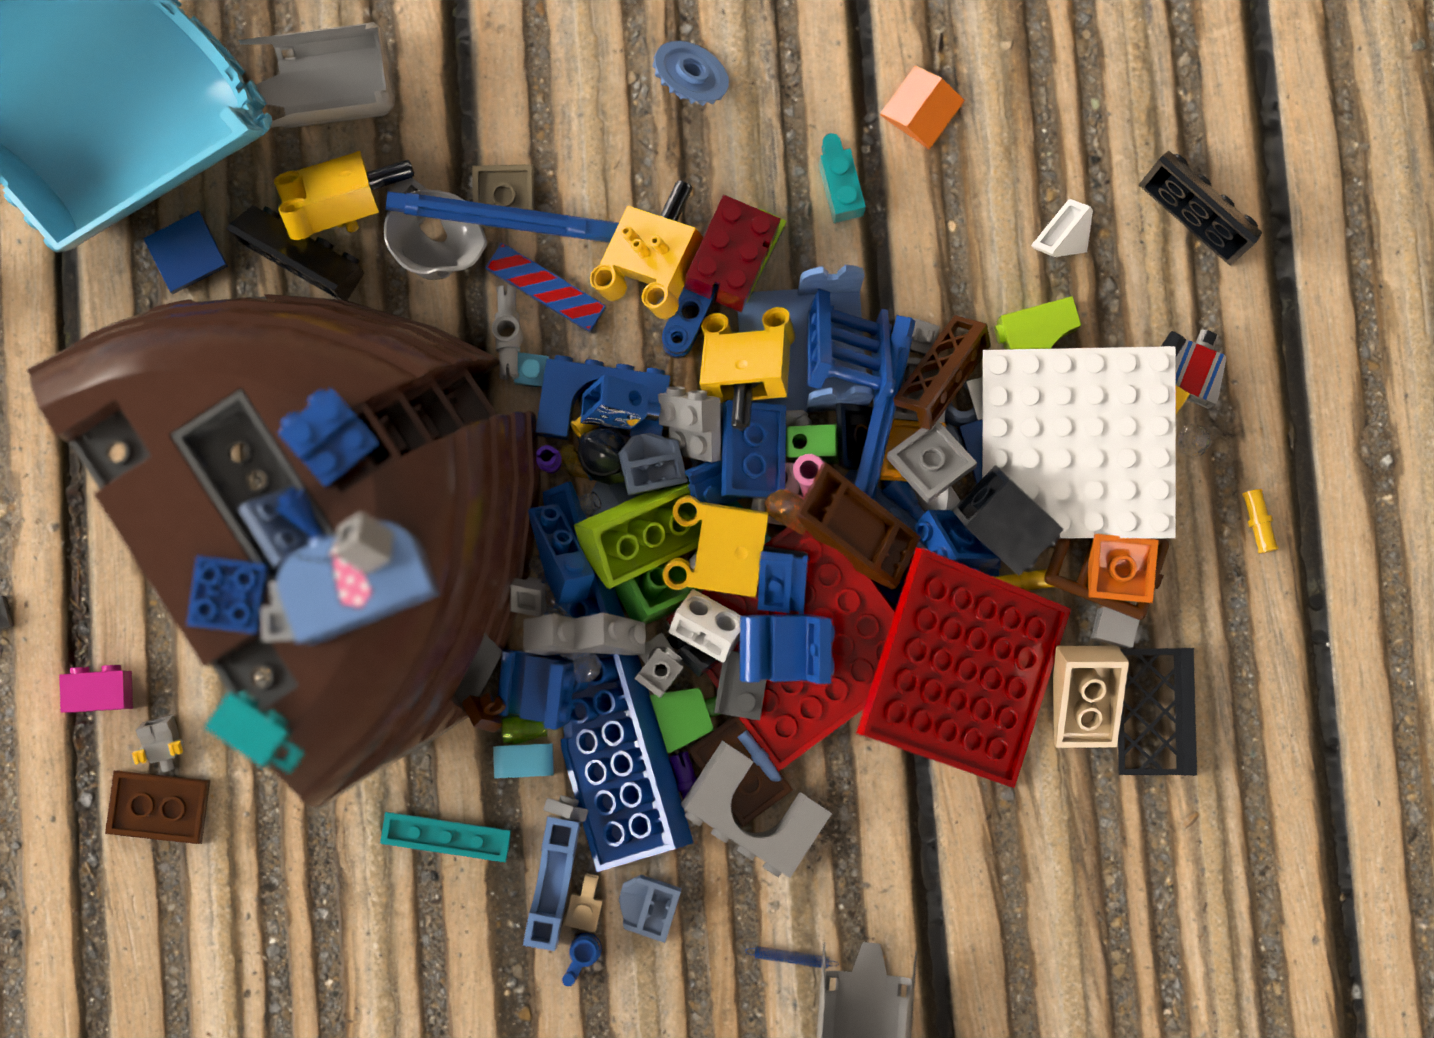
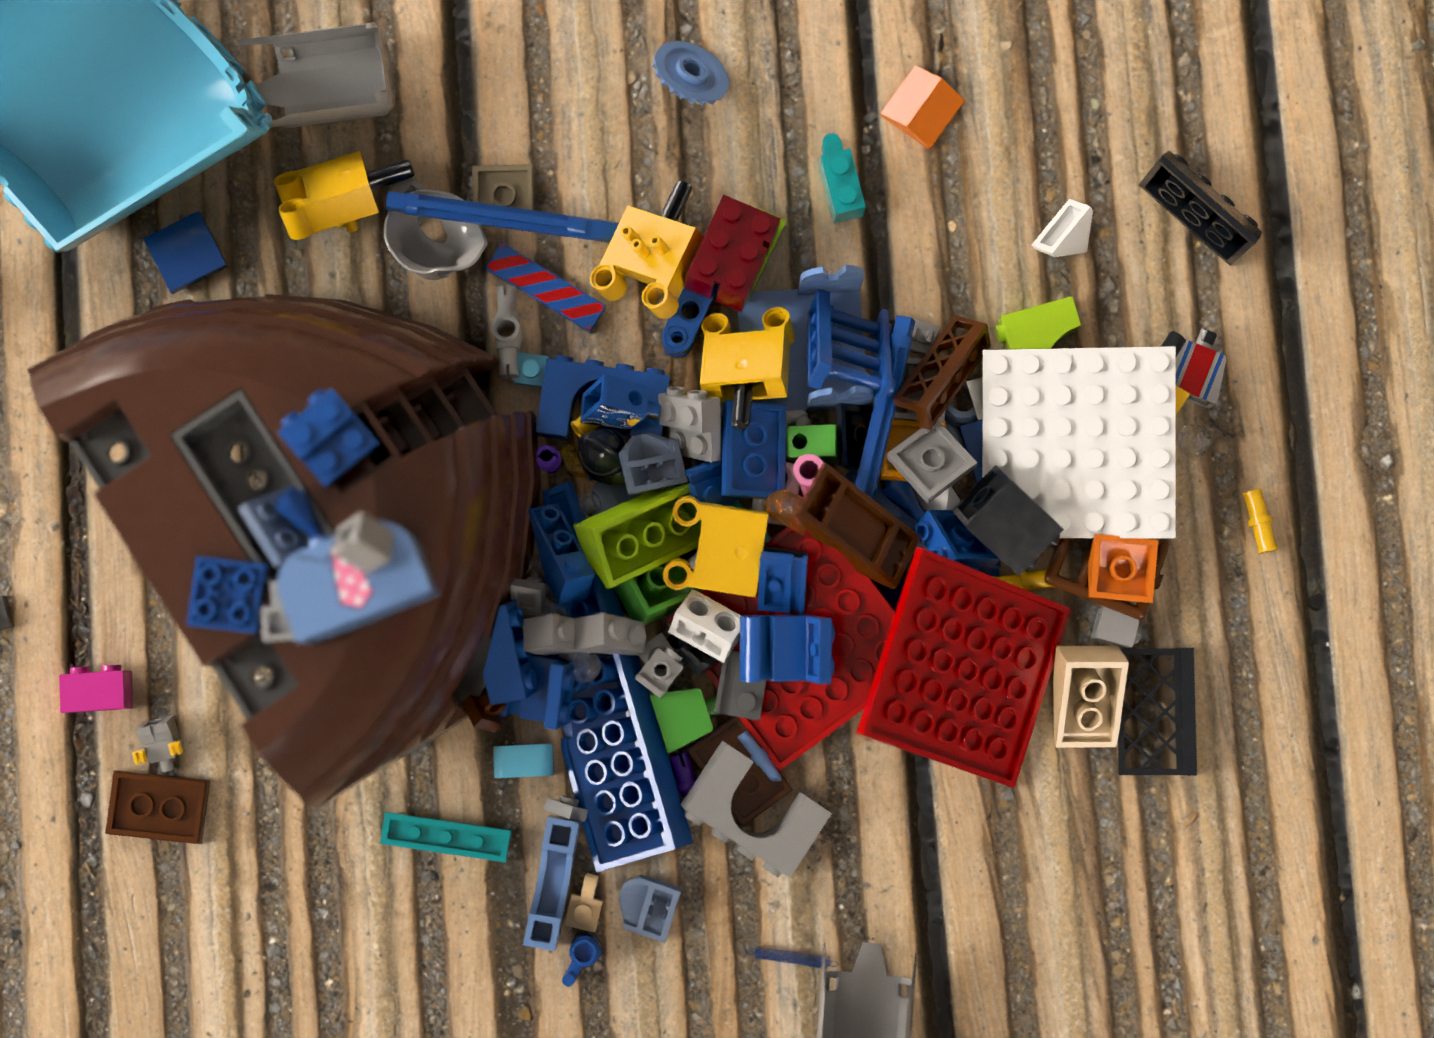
teal brick [204,690,306,773] -> none
black slope [226,205,365,301] -> none
clear neon green cone [501,714,548,746] -> none
none -> blue slope [483,599,538,705]

